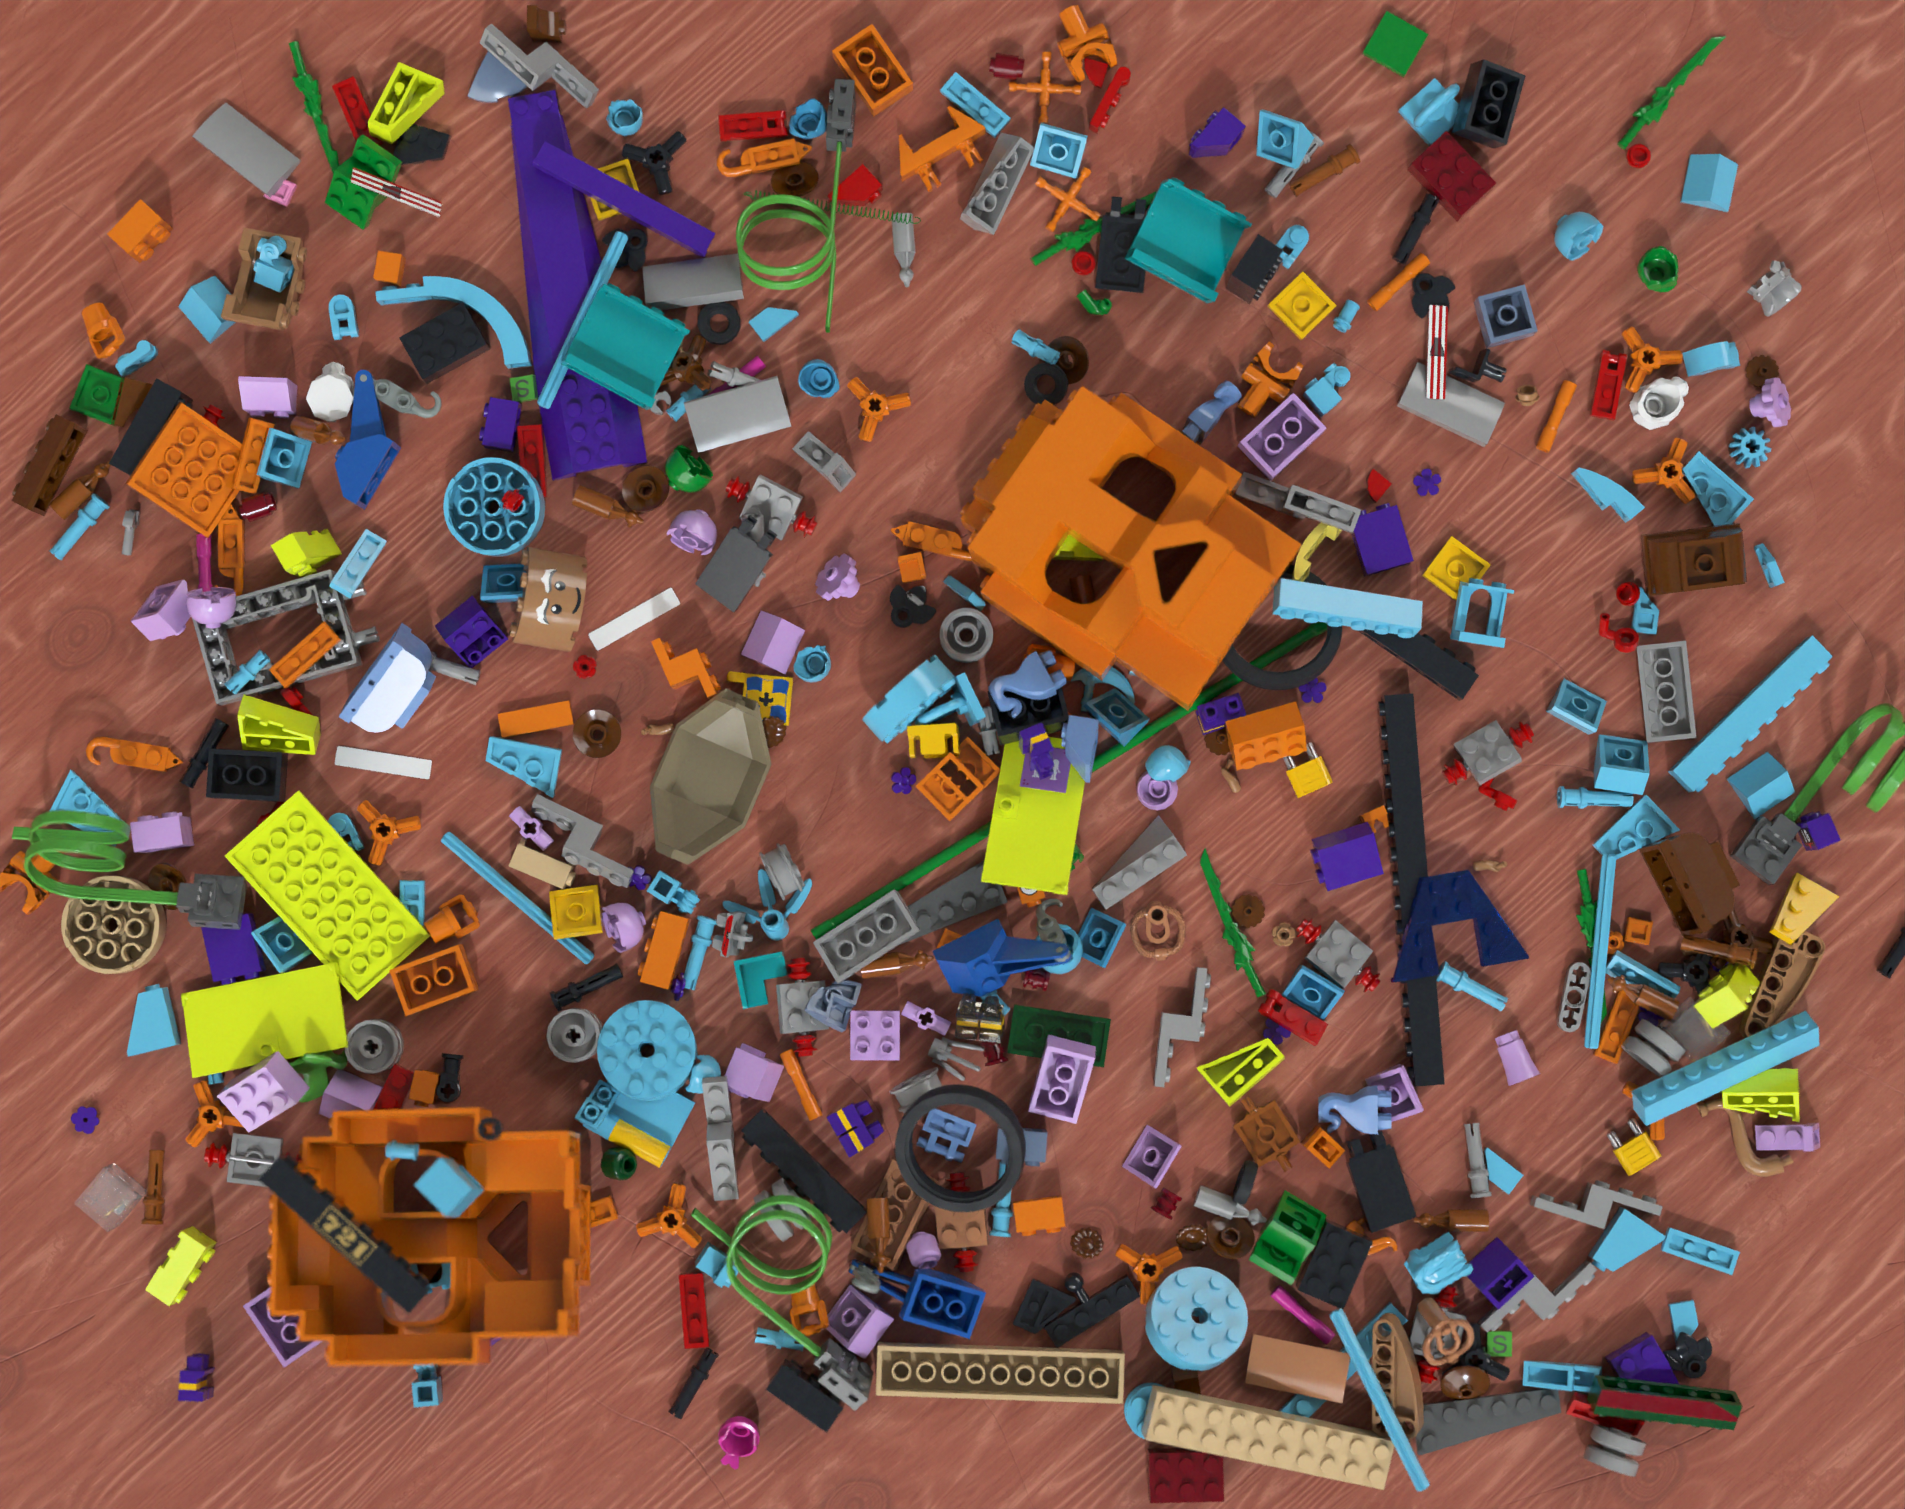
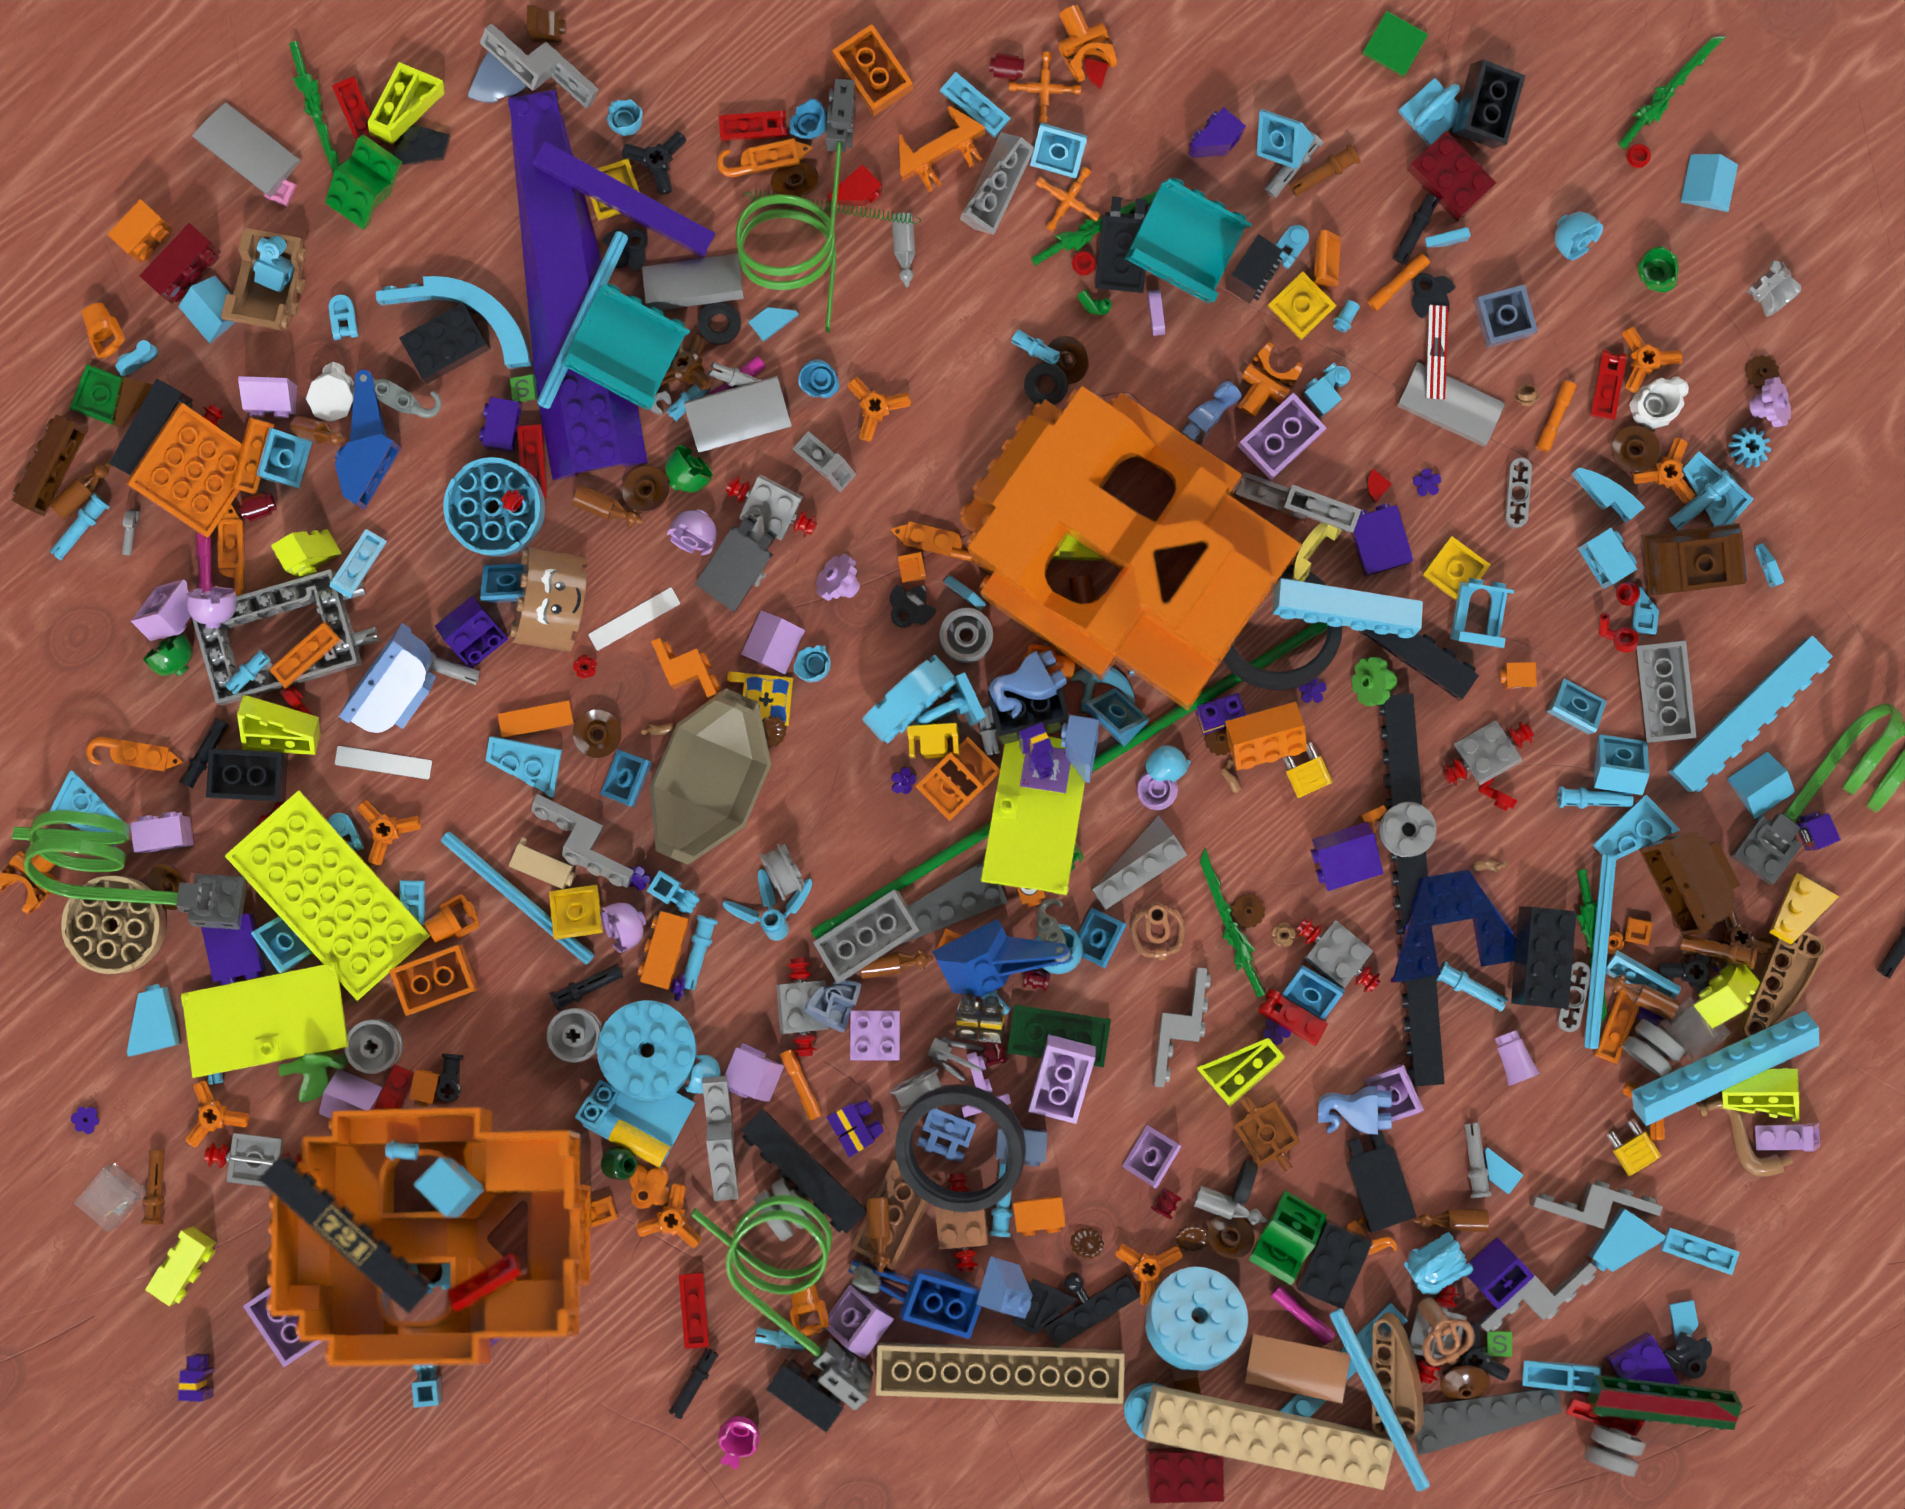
lavender brick [217,1051,310,1132] -> none
sticker [351,168,442,217] -> none
orange panel [373,251,406,287] -> none
black bush [478,1117,503,1141] -> none
lavender axle [509,806,554,851] -> none
medium azure brick [694,1242,739,1288] -> none
light grey hips [712,911,753,957] -> none
teal panel [734,951,788,1009] -> none
lavender axle [901,1001,951,1036] -> none
lavender head [906,1232,941,1269] -> none
red plate [1089,67,1131,133] -> none
orange slope [1301,1125,1345,1169] -> none
black bracket [1448,348,1507,383] -> none
medium azure brick [1682,341,1741,377] -> none
none -> dark red brick [139,223,221,304]
none -> green cylinder [143,632,193,676]
none -> red plate [448,1253,521,1312]
none -> dark azure slope [600,749,653,808]
none -> orange plate [629,1163,671,1209]
none -> lavender bracket [961,1051,1011,1117]
none -> medium blue slope [976,1256,1032,1319]
none -> lavender beam [1147,289,1165,336]
none -> orange tile [1313,230,1341,287]
none -> bright green plant [1351,657,1397,706]
none -> light grey wheel [1379,802,1436,857]
none -> medium azure tile [1425,227,1471,248]
none -> orange brick [1499,662,1537,689]
none -> light grey beam [1504,458,1532,529]
none -> black brick [1511,906,1577,1009]
none -> medium azure brick [1577,528,1637,589]
none -> reddish brown dish [1611,426,1660,473]
none -> medium azure pin [1669,469,1738,530]

